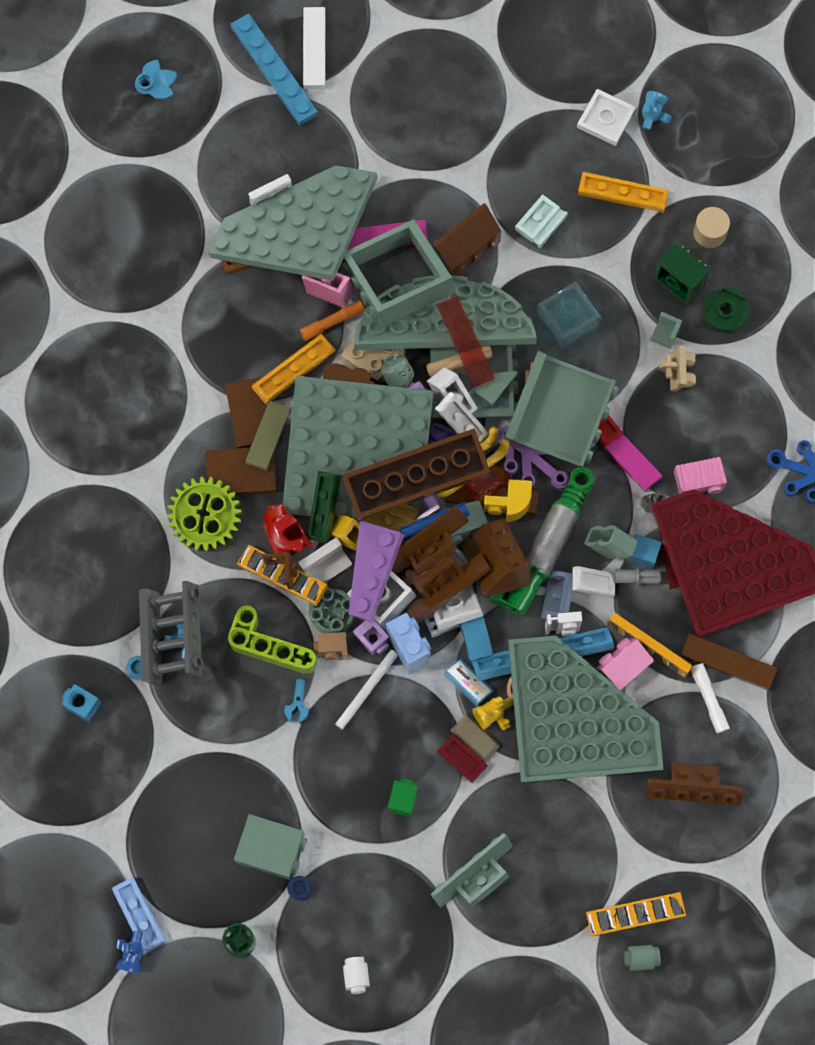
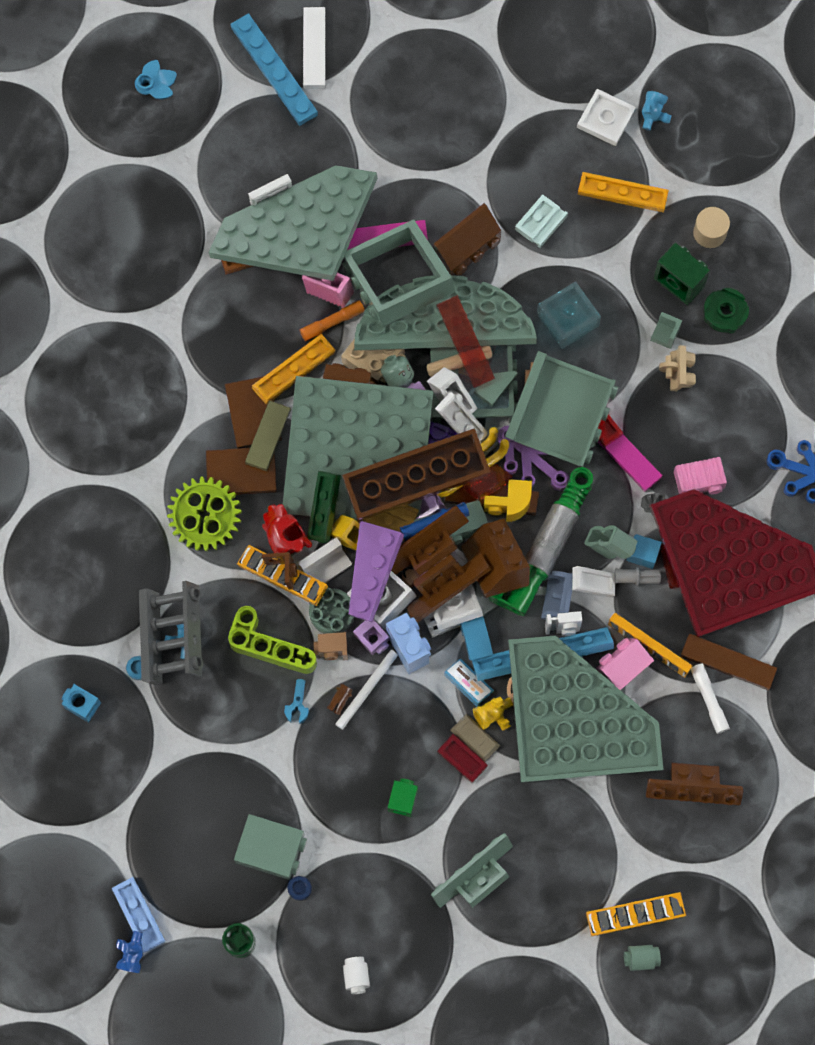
none -> reddish brown pin [327,684,353,715]

